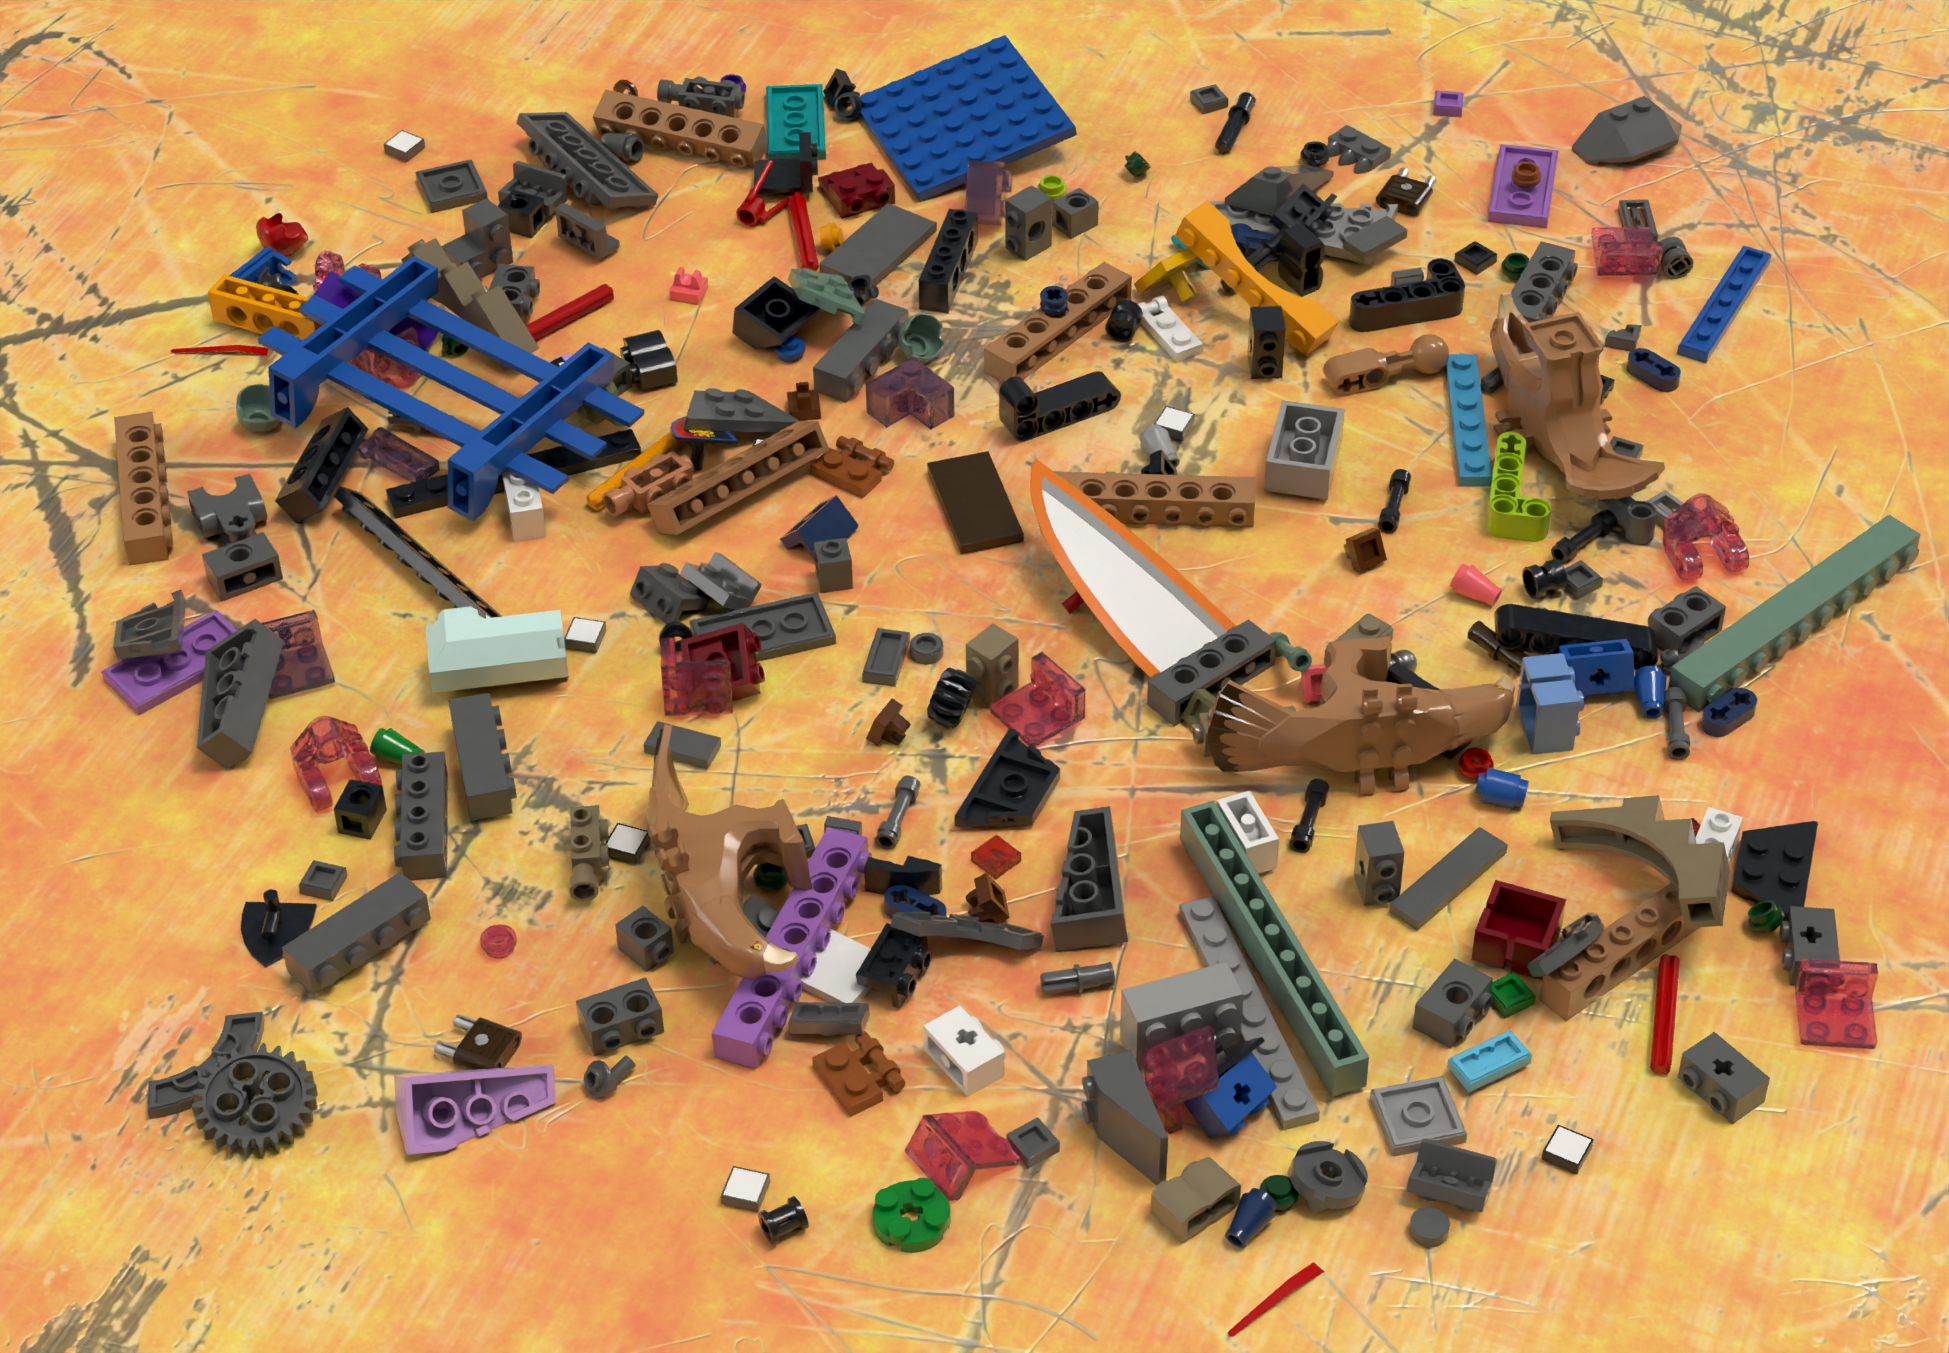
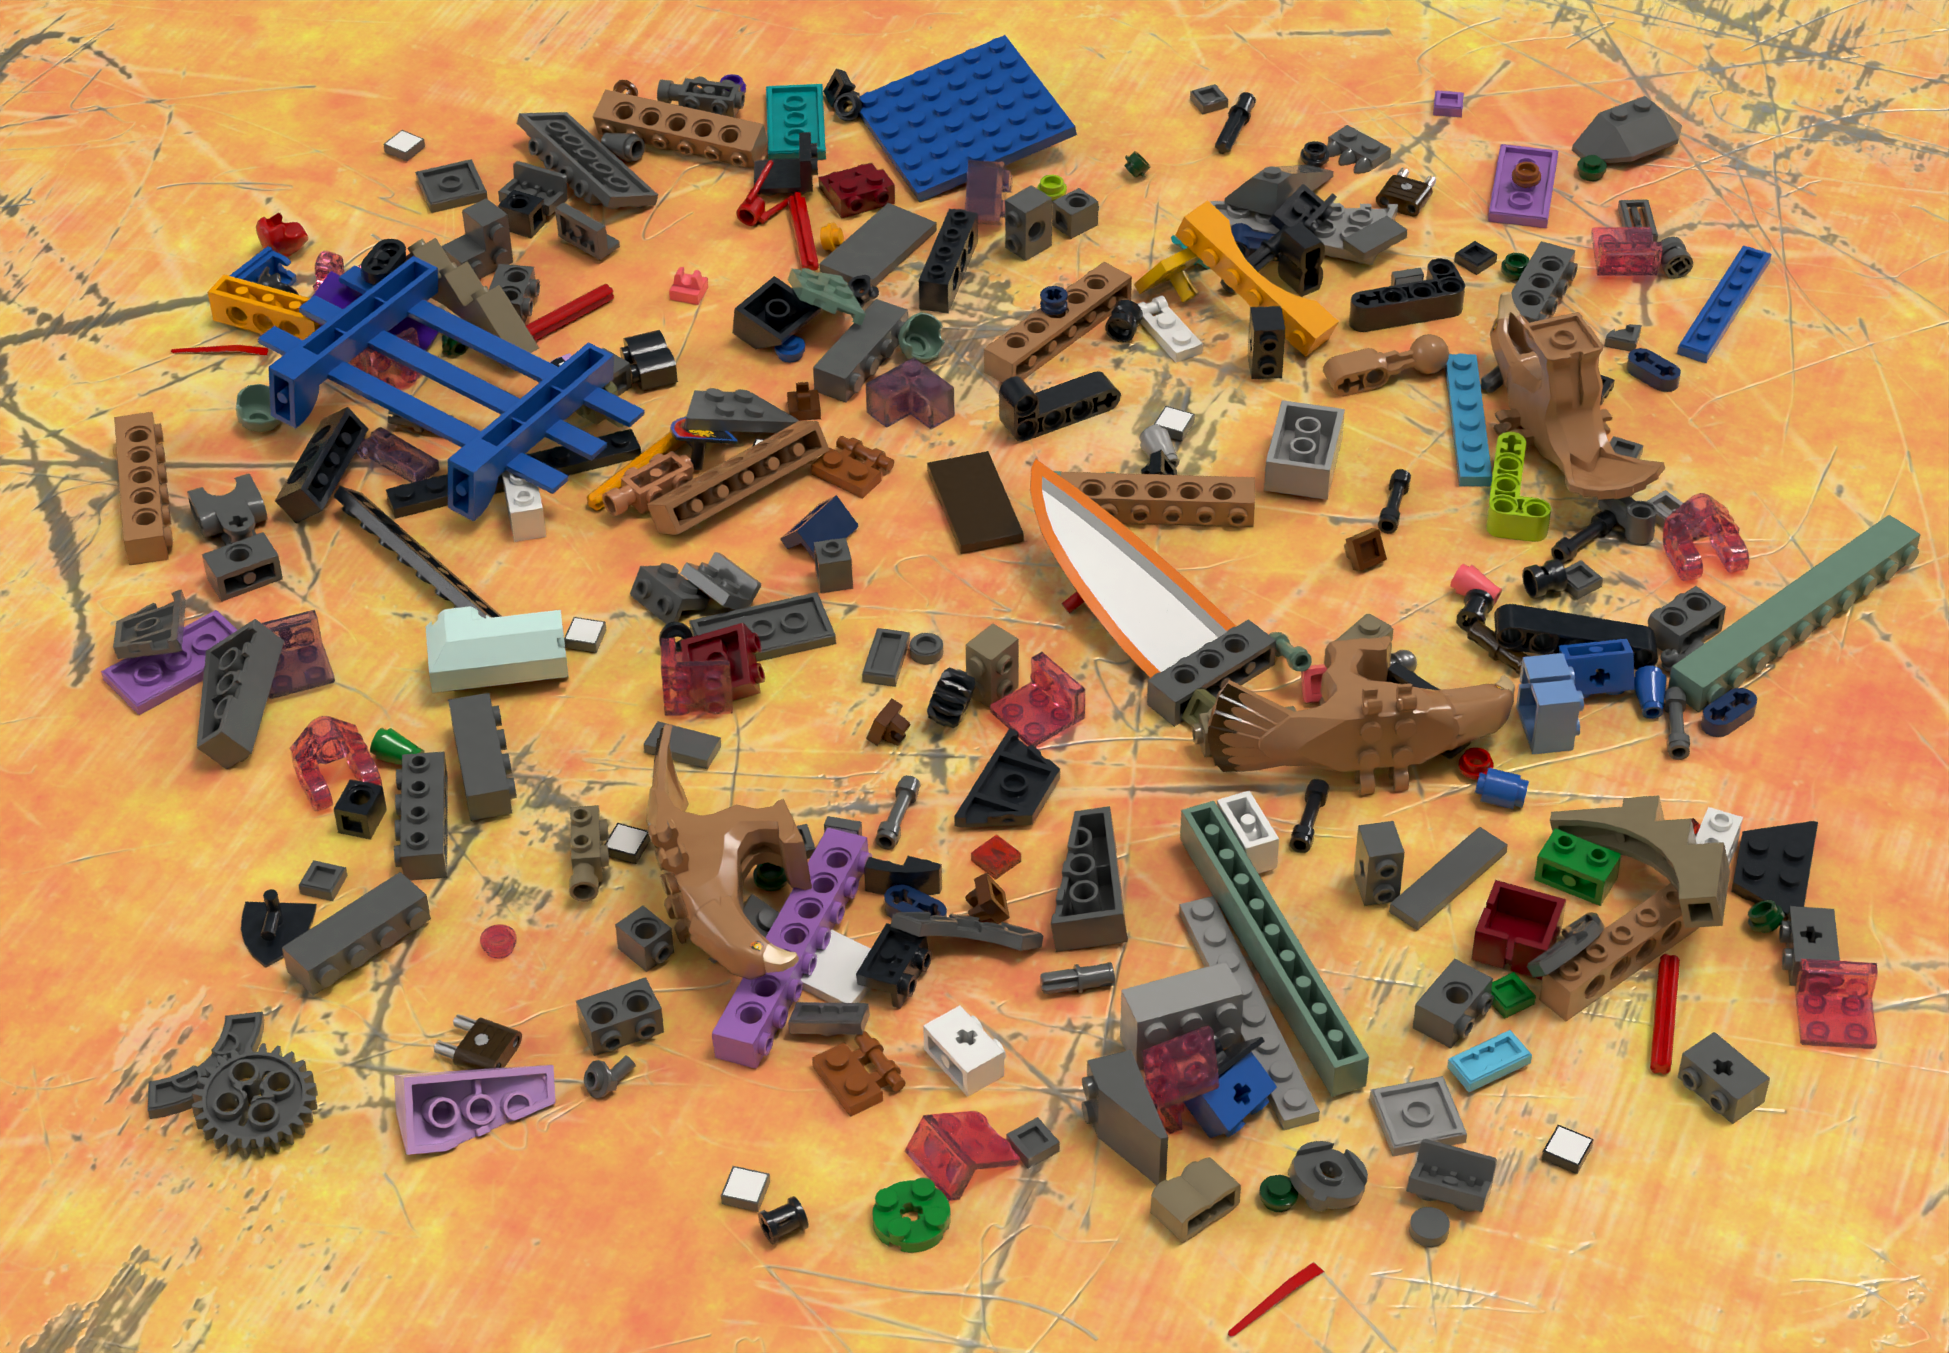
dark blue cone [1225,1188,1277,1248] -> none
none -> black plate [361,239,406,285]
none -> black bush [1456,589,1494,632]
none -> green brick [1534,828,1622,906]
none -> dark green plate [1577,155,1607,181]

